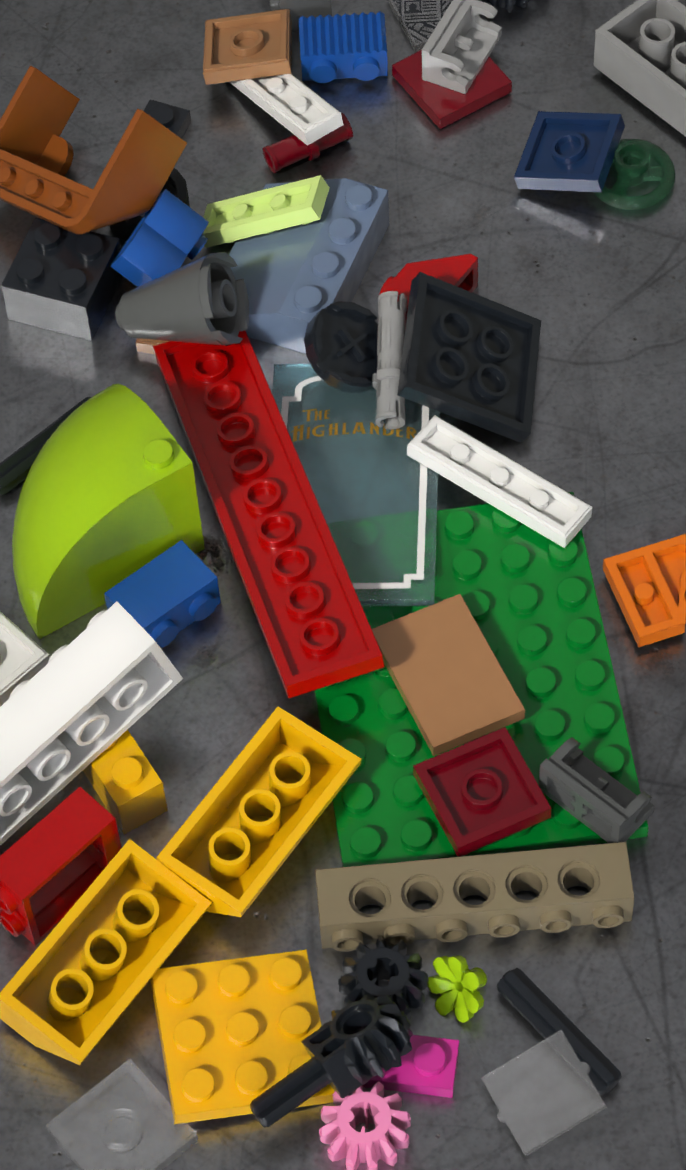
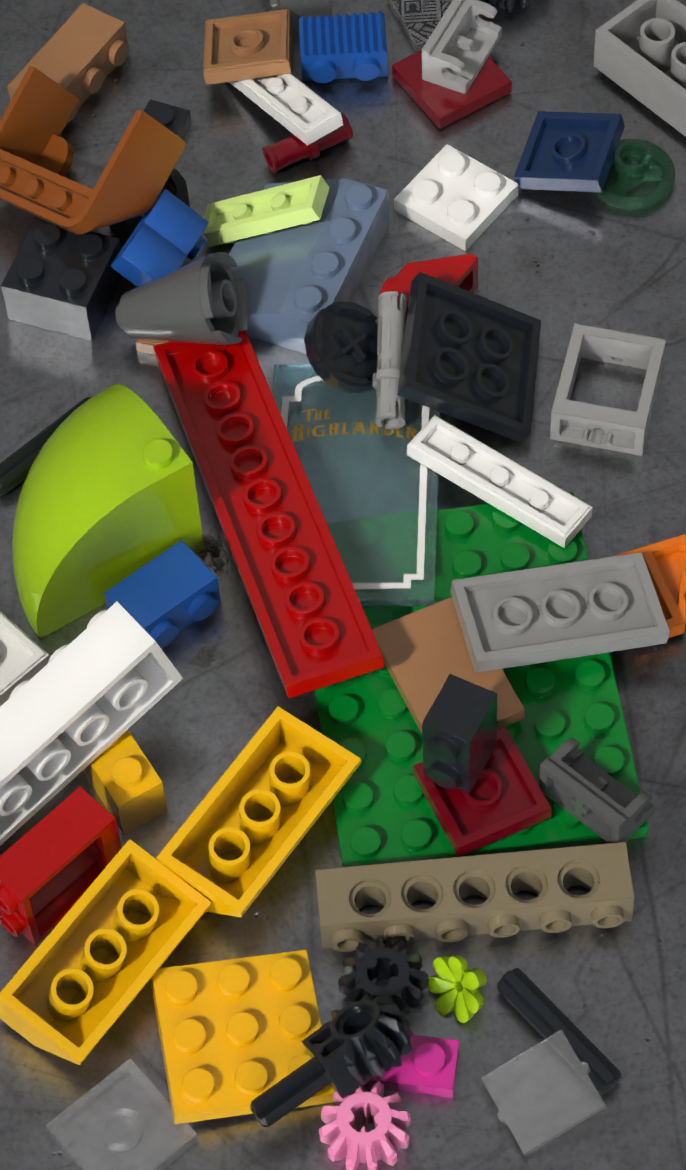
none -> medium nougat brick [7,3,129,122]
none -> white plate [394,144,518,251]
none -> black brick [422,674,497,794]
none -> light grey plate [450,552,670,673]
none -> light grey window [550,323,666,456]

